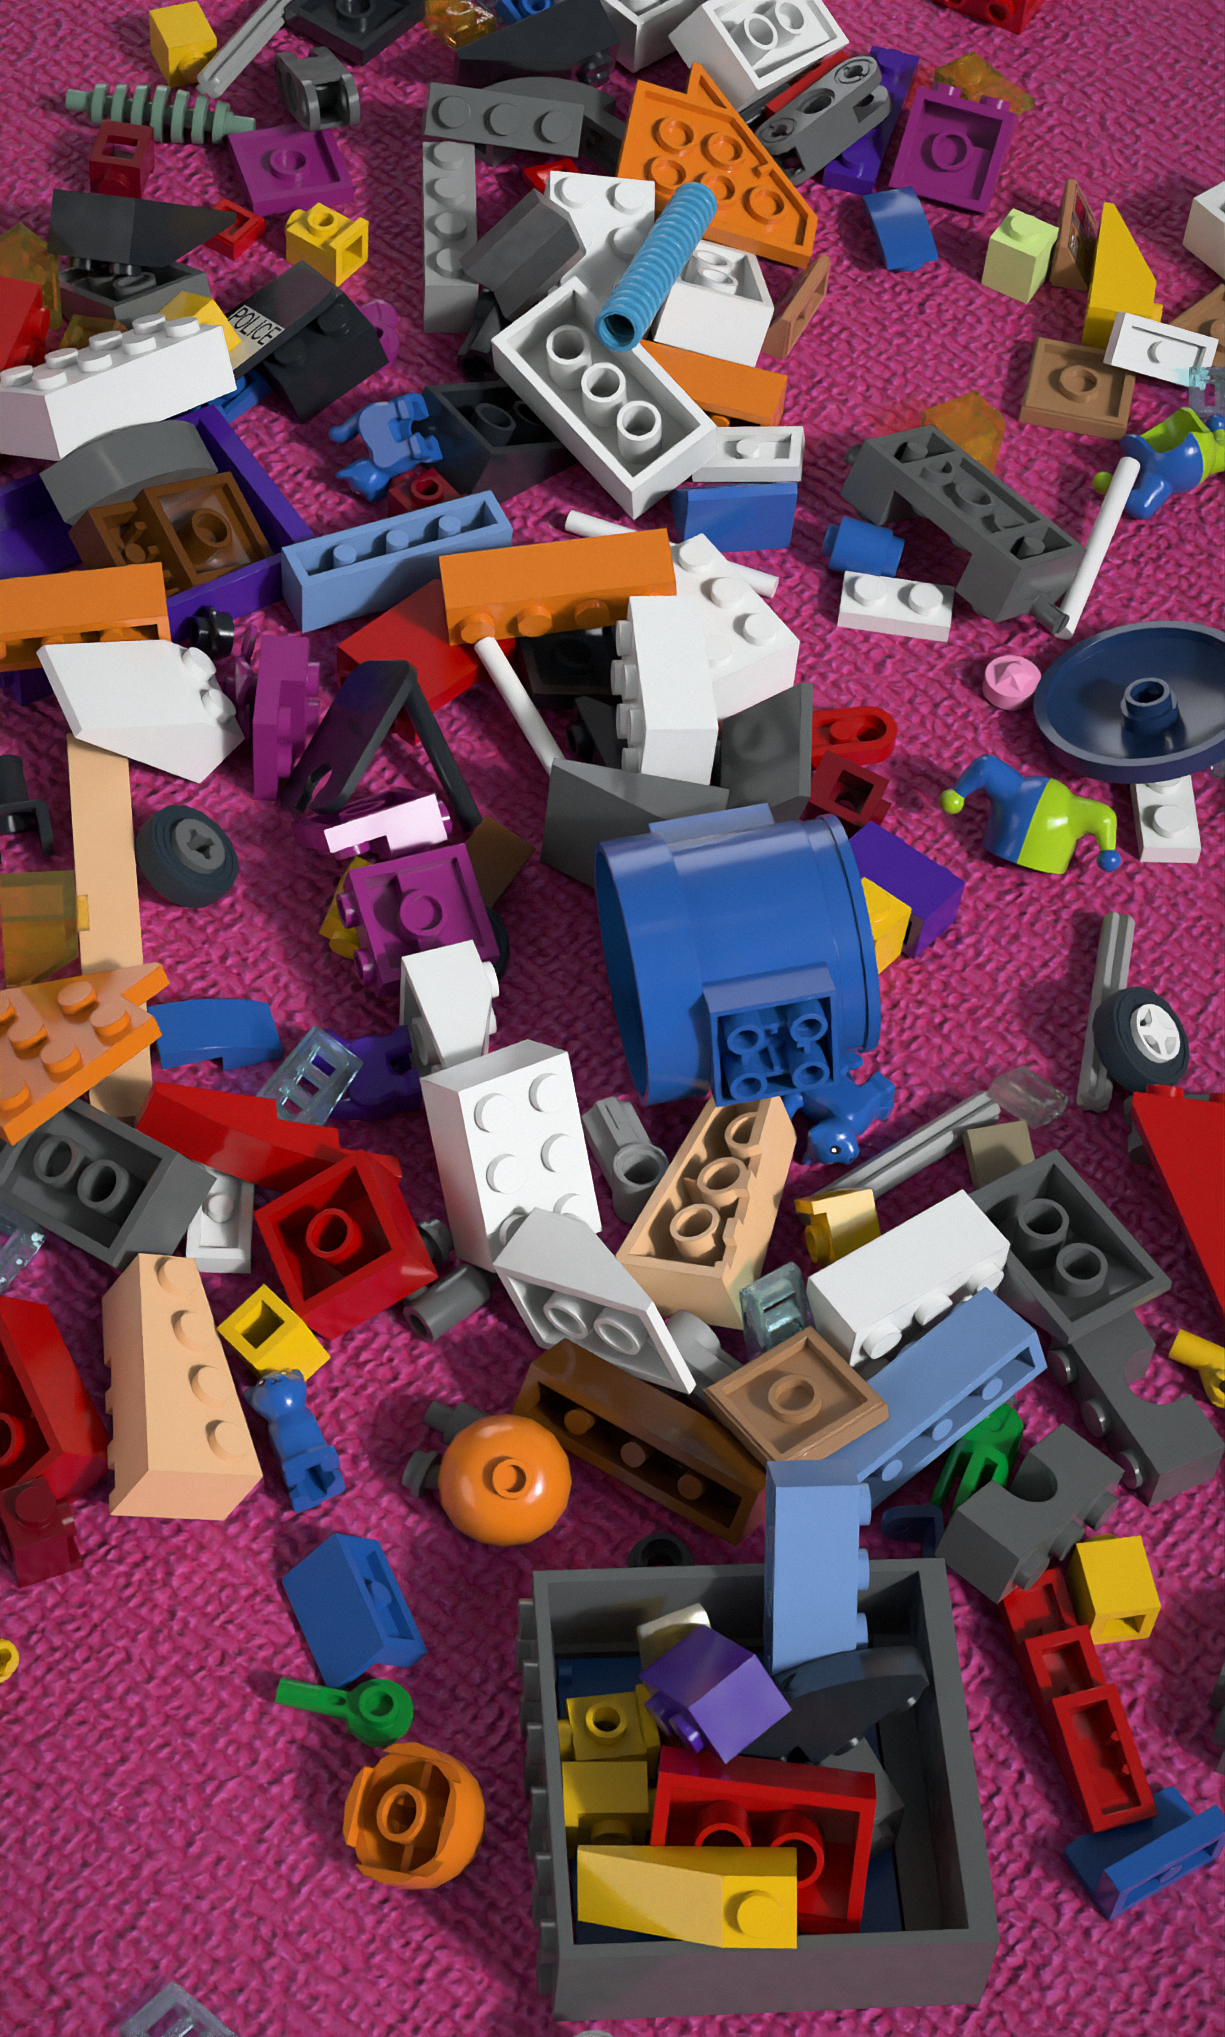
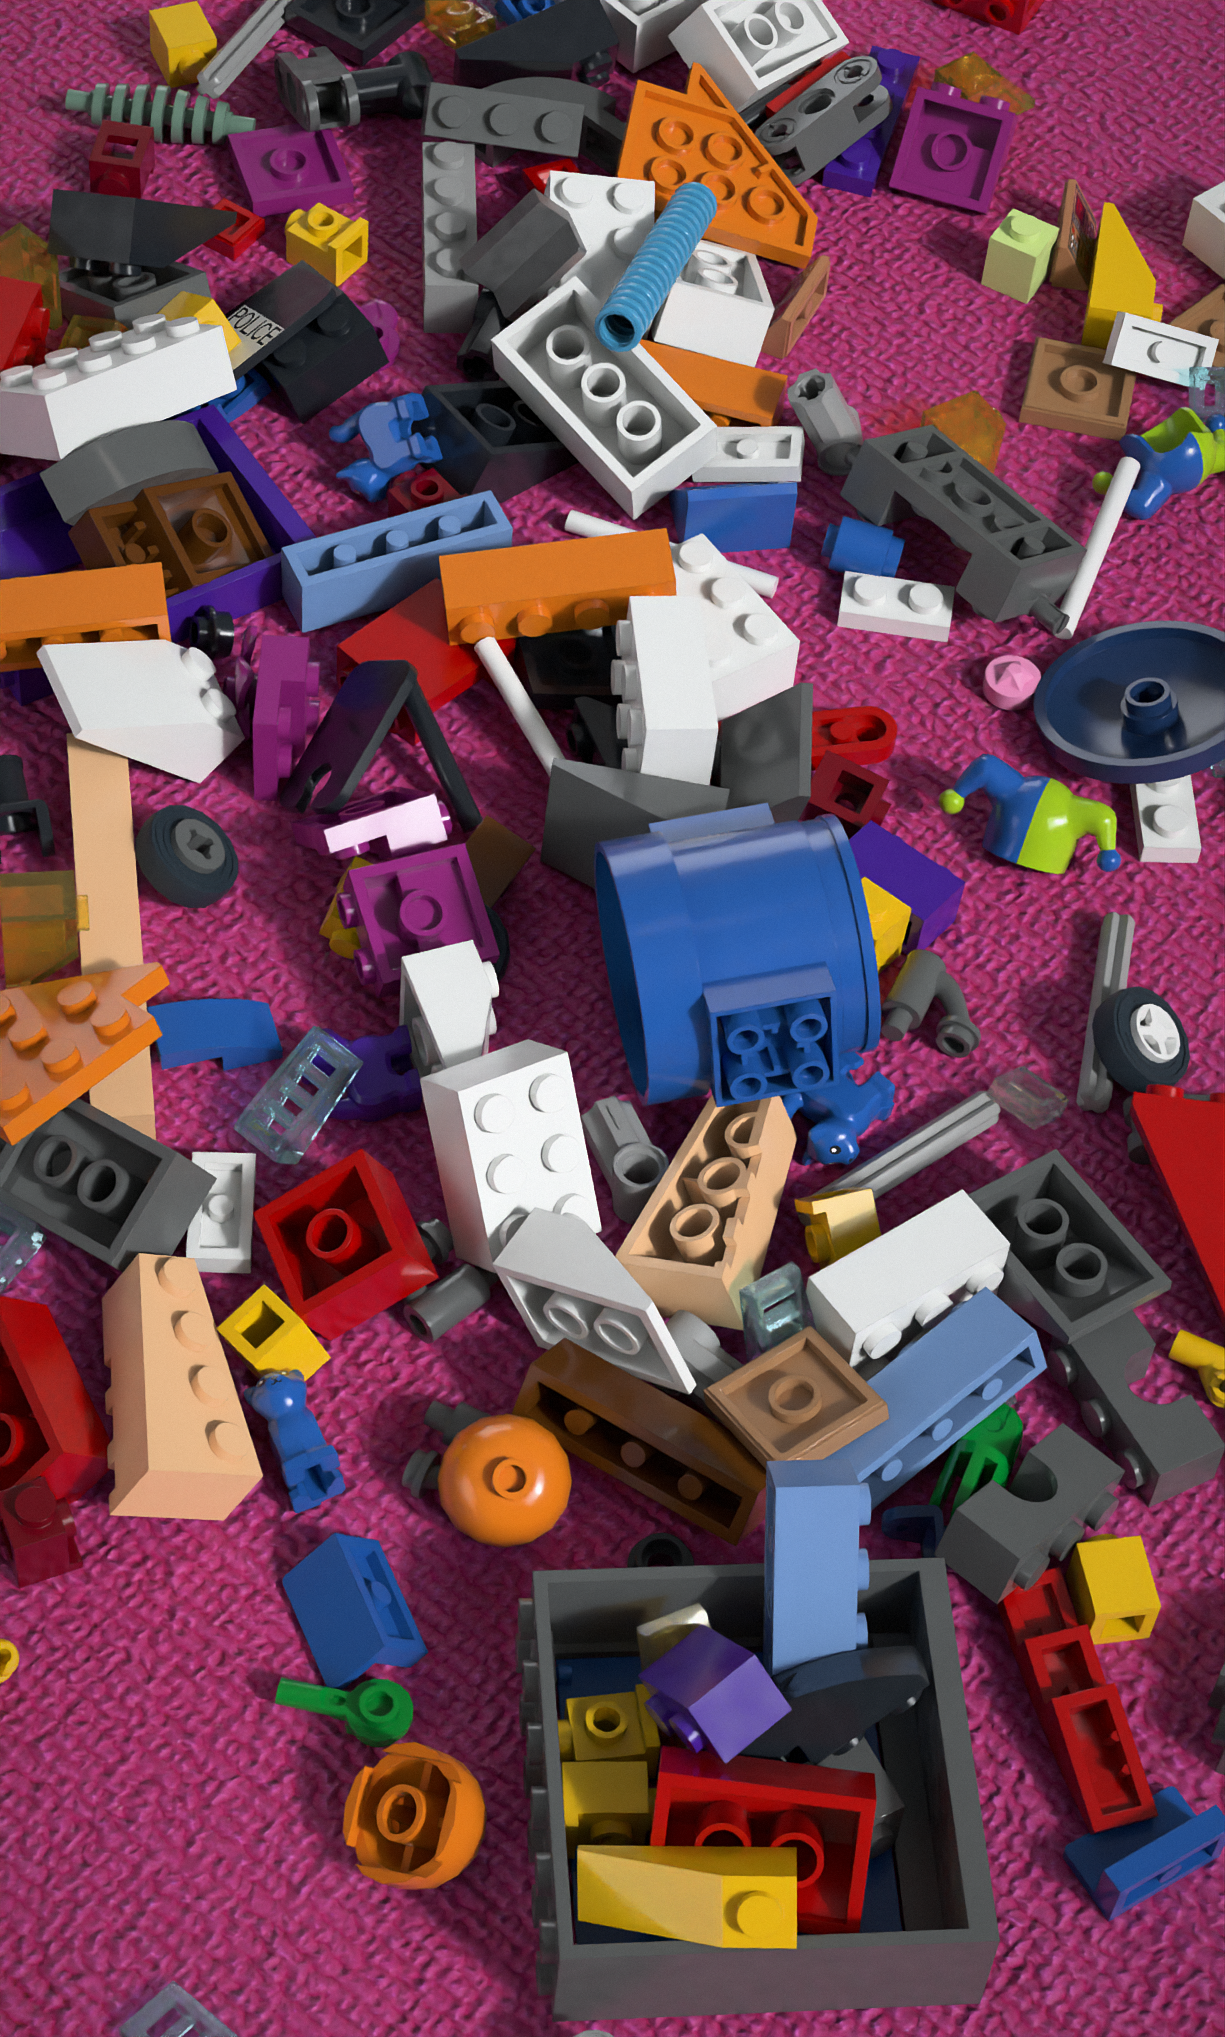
red slope [134,1081,402,1193] -> none
blue slope [862,186,938,272] -> none
dark tan tile [962,1120,1035,1191] -> none
none -> black piece [350,51,435,120]
none -> light grey piece [787,368,863,476]
none -> dark grey plant [881,949,981,1058]

